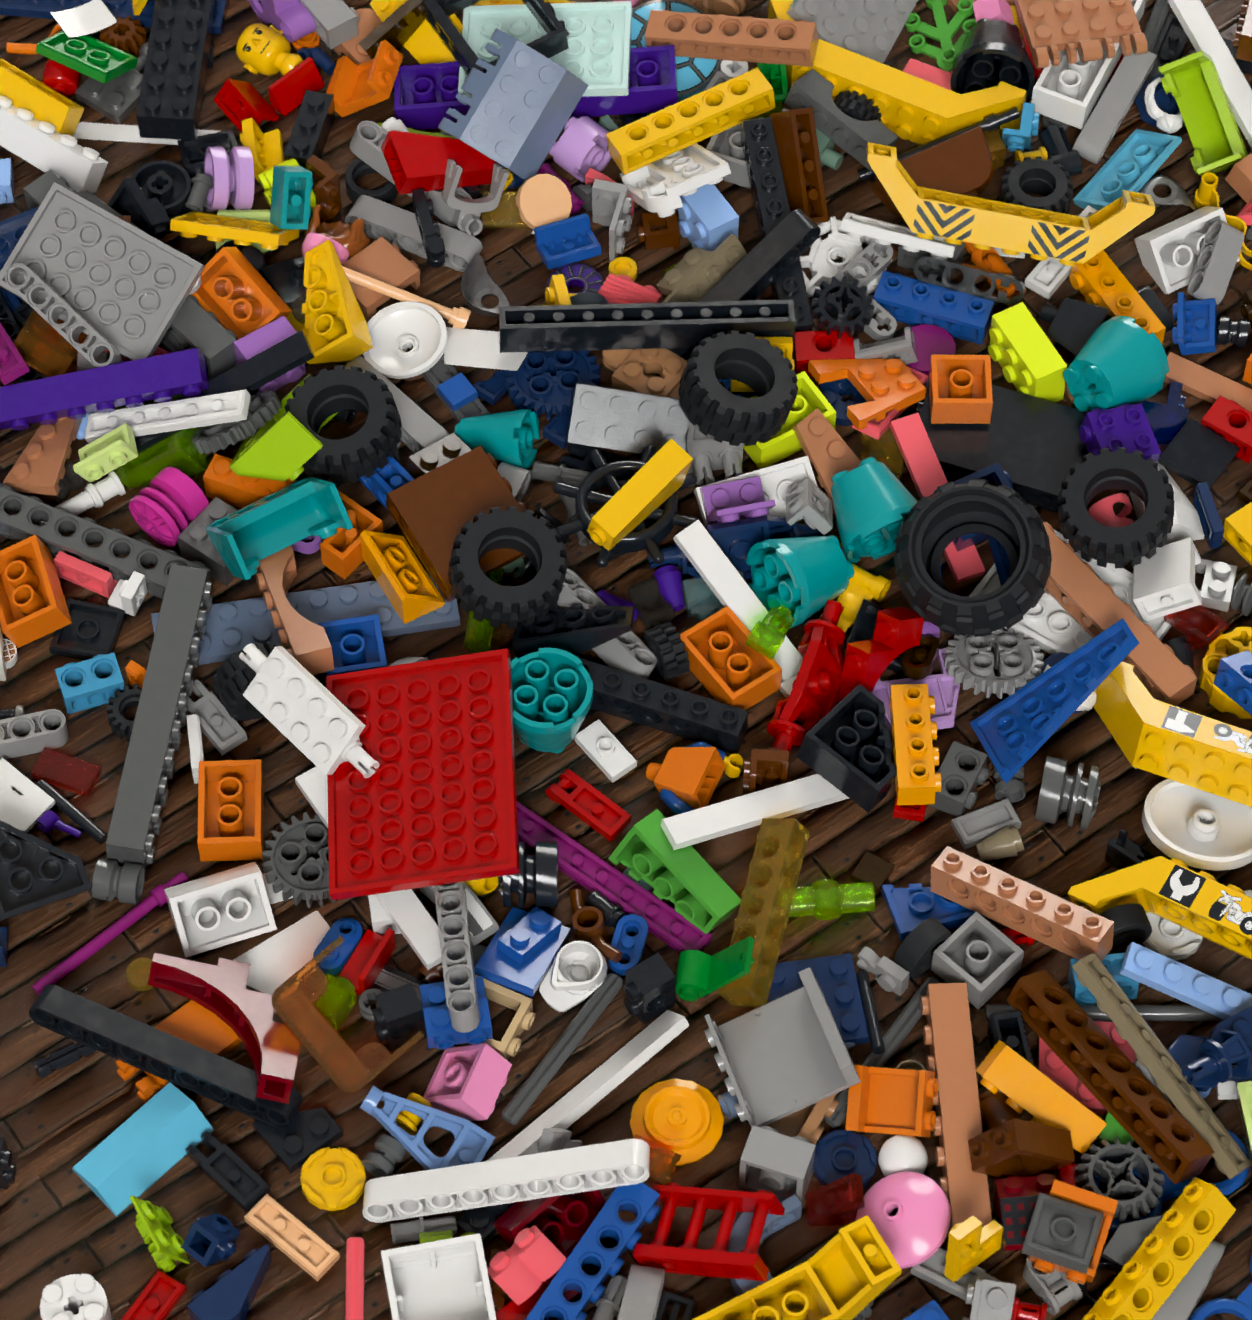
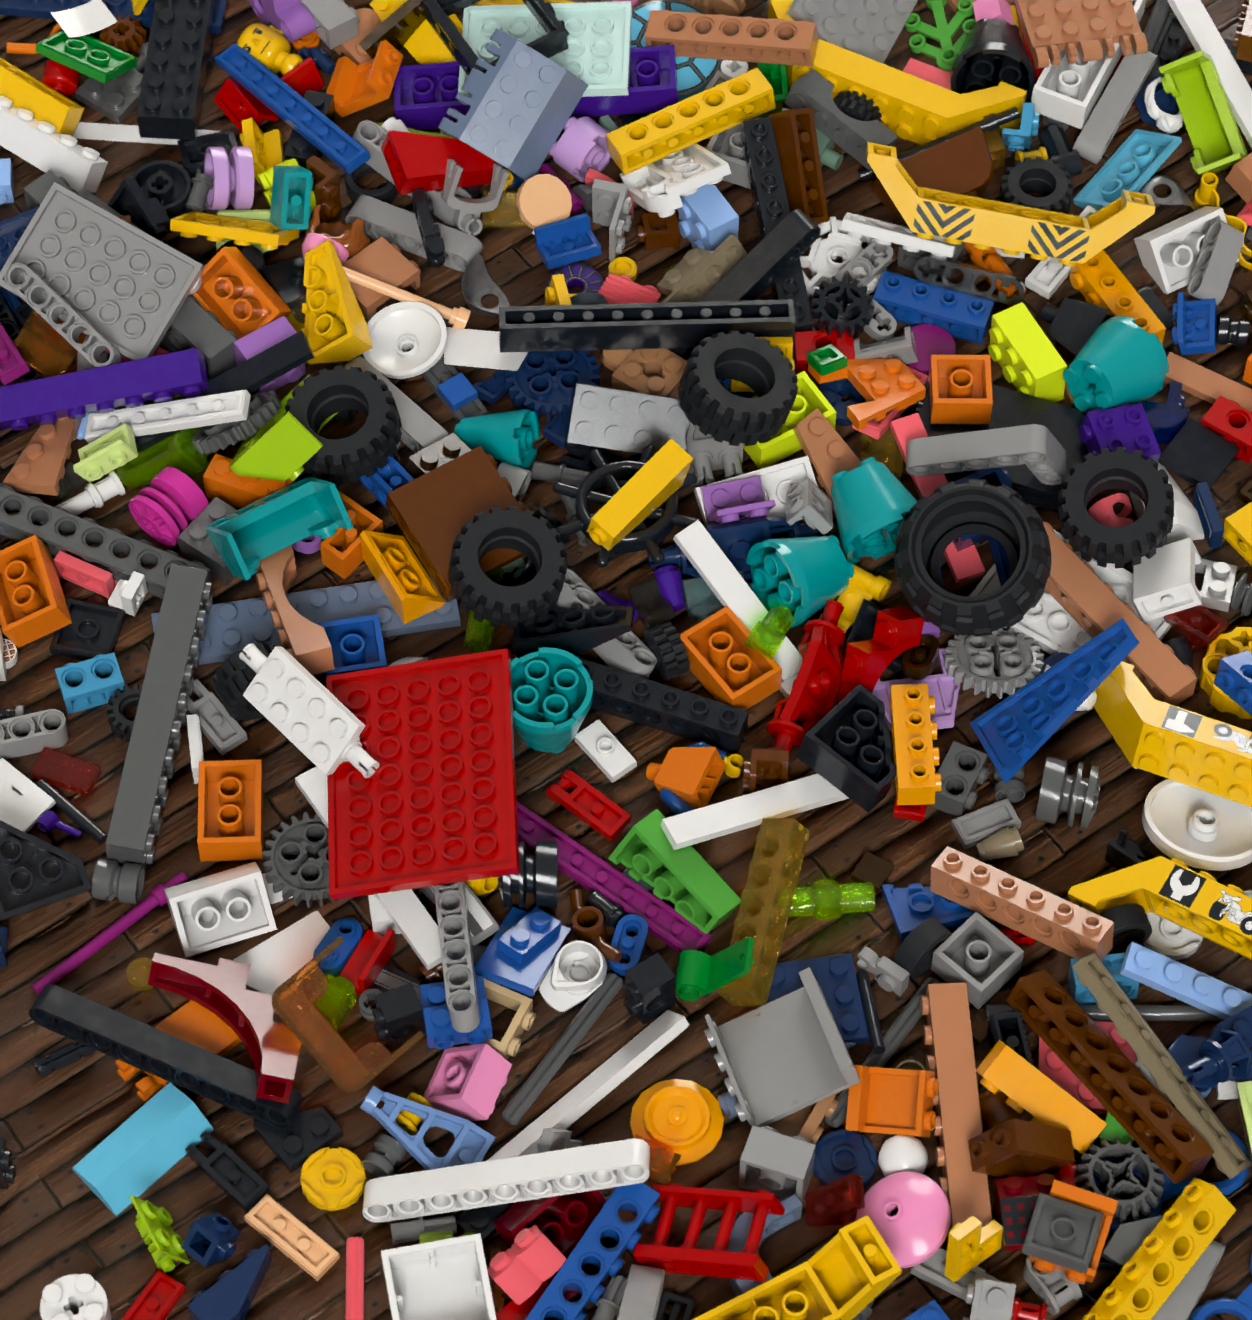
orange tile [125,660,146,690] -> none
none -> blue tile [214,43,371,174]
none -> green tile [807,344,847,376]
none -> light grey beam [906,424,1067,485]

